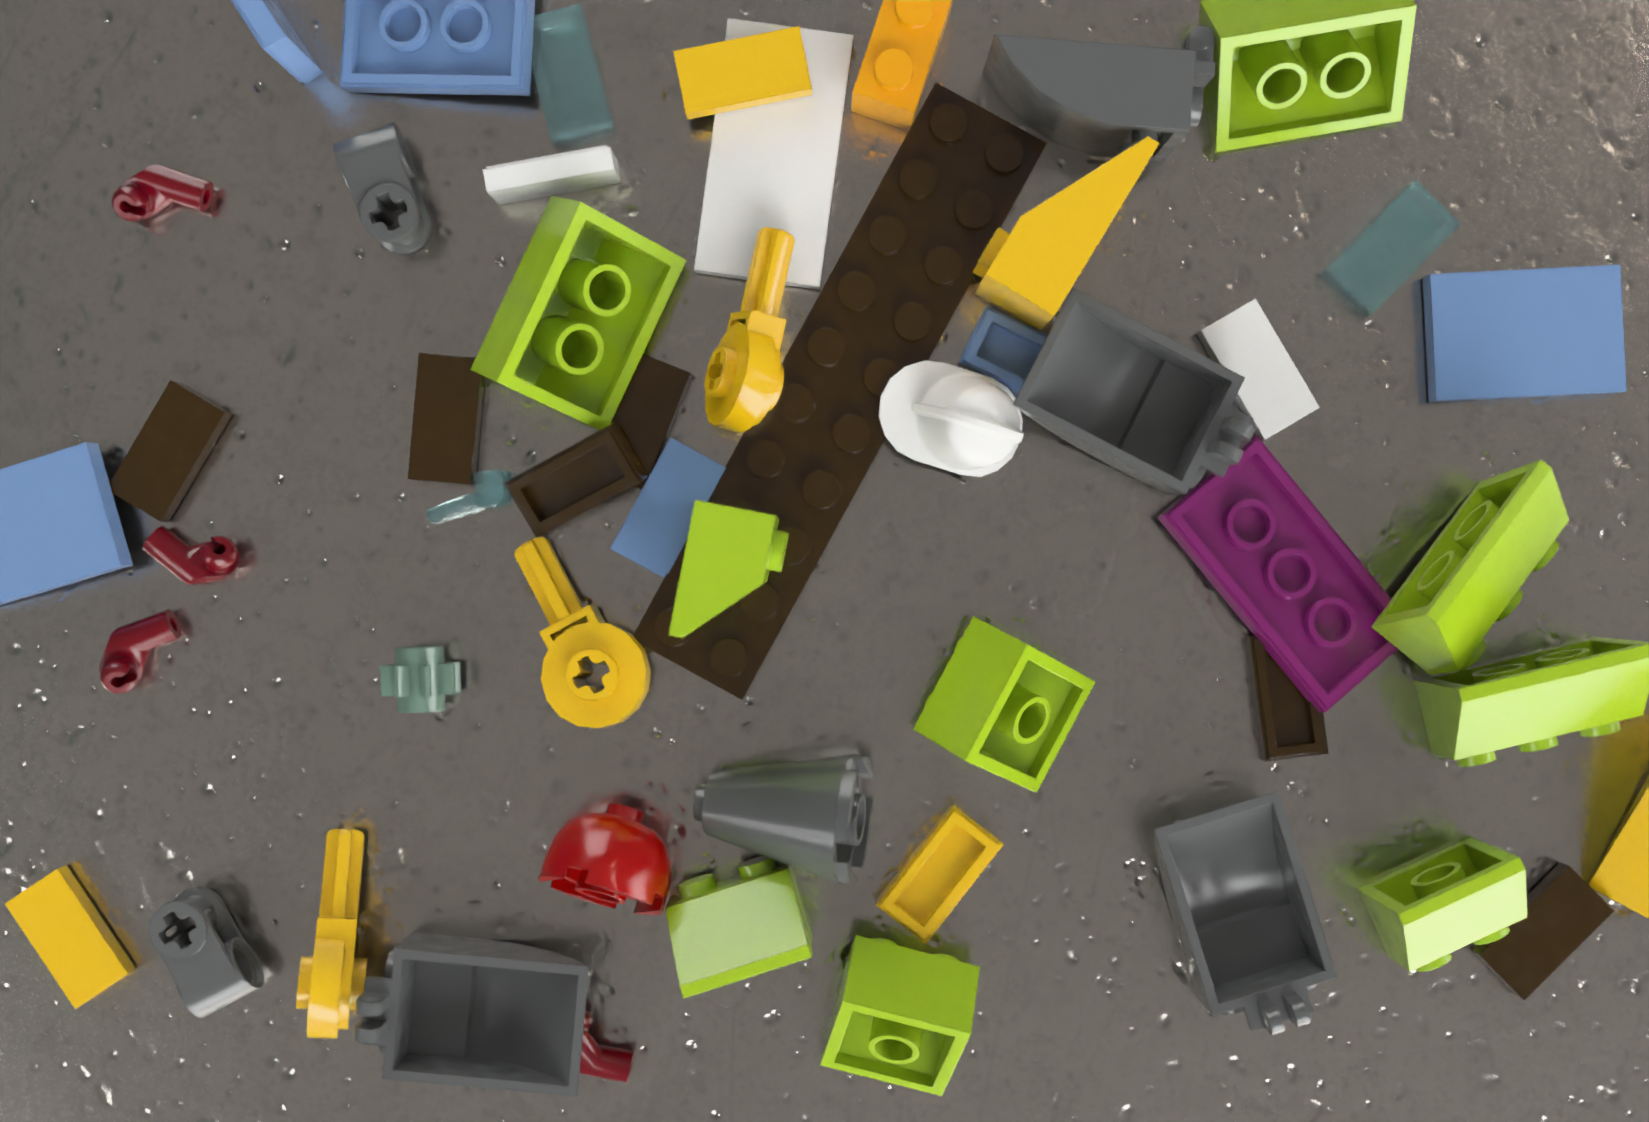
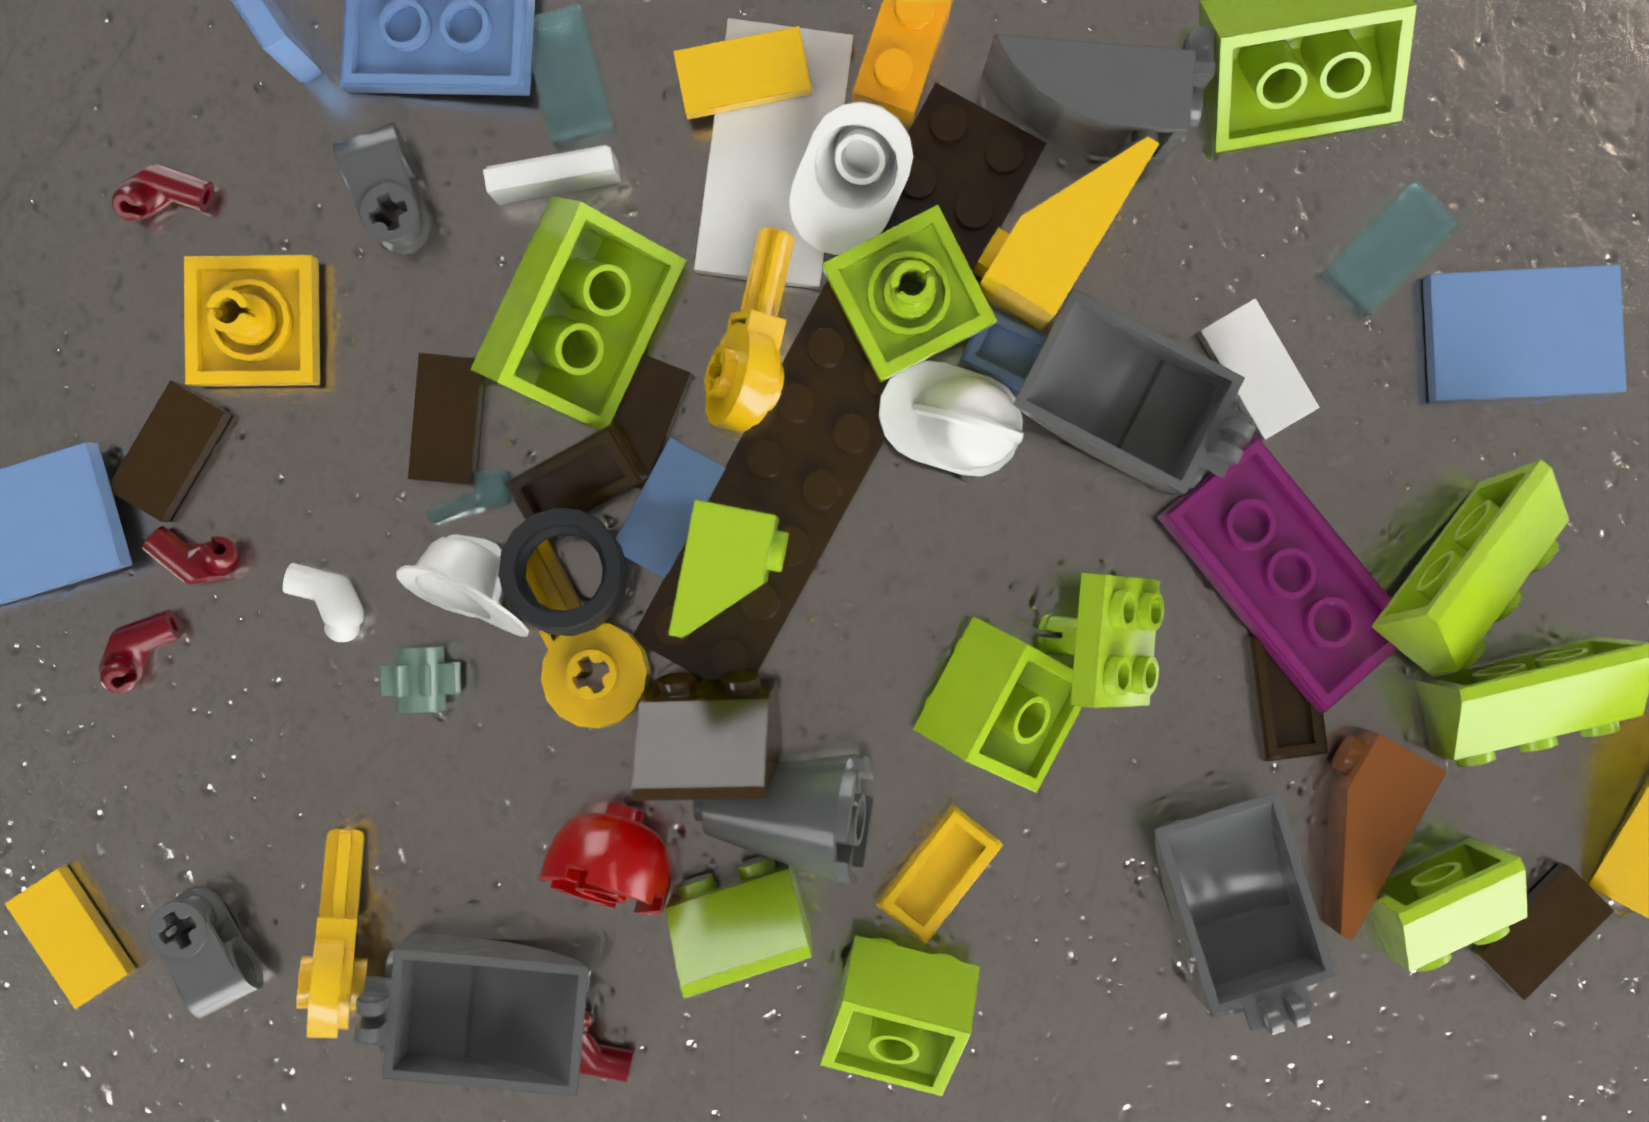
none -> yellow plate [184,255,320,387]
none -> white arm [283,563,364,642]
none -> white piece [396,534,529,637]
none -> black tyre [498,508,628,636]
none -> slope [631,671,783,801]
none -> white piece [788,102,914,255]
none -> lime plate [822,205,997,383]
none -> lime plate [1038,573,1164,708]
none -> dark orange slope [1323,728,1447,941]

